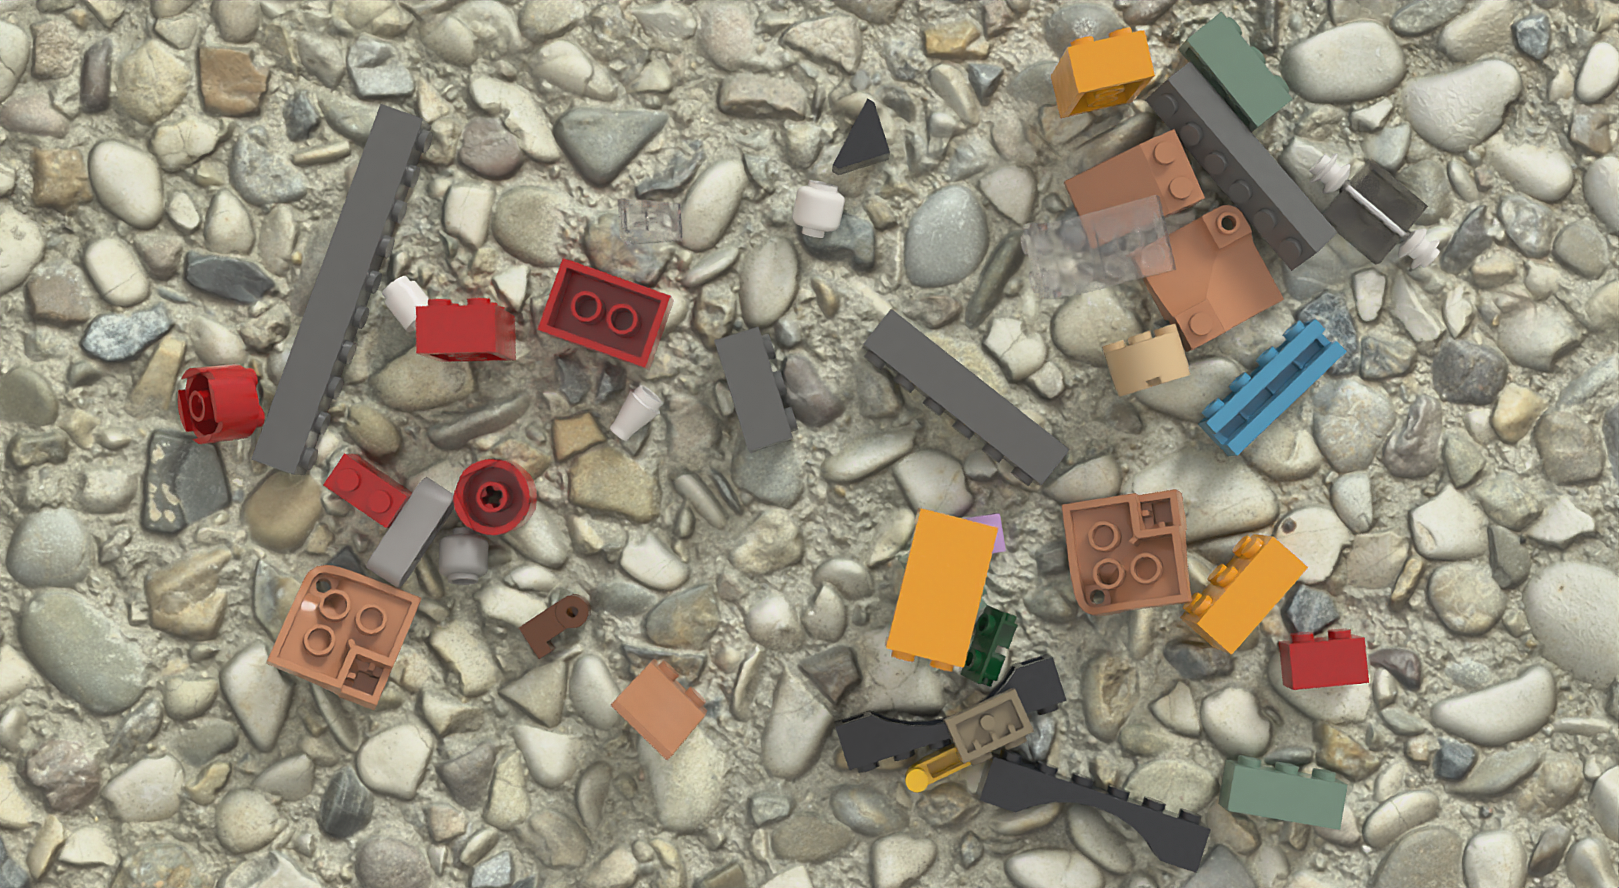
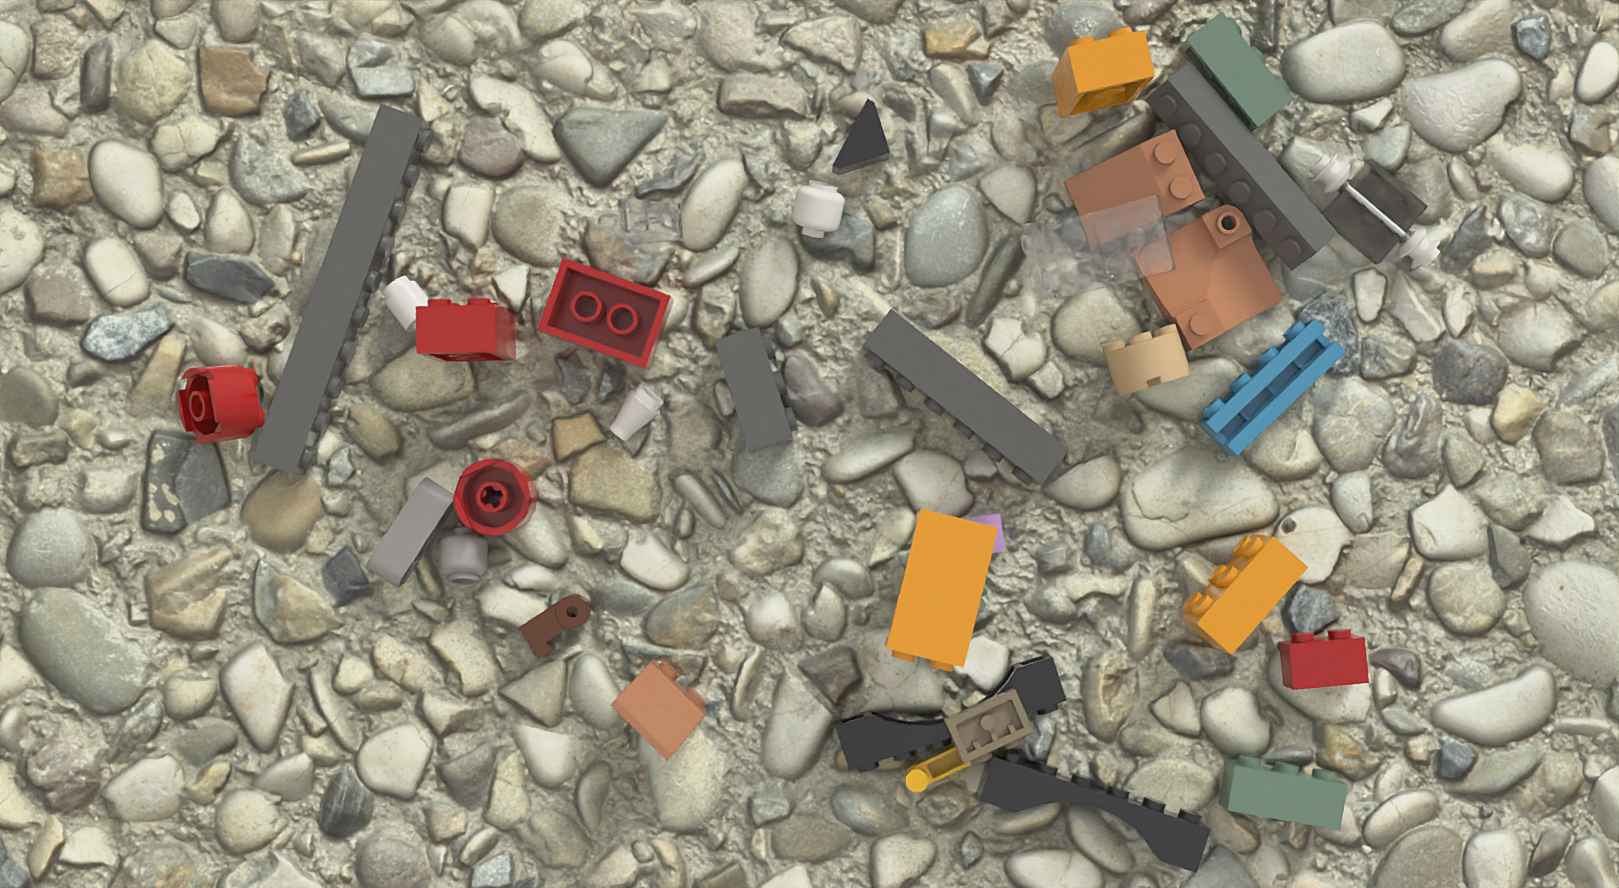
nougat slope [266,565,422,710] -> none
red brick [323,454,412,528] -> none
dark green hinge [960,605,1018,687] -> none
nougat slope [1062,489,1192,616] -> none

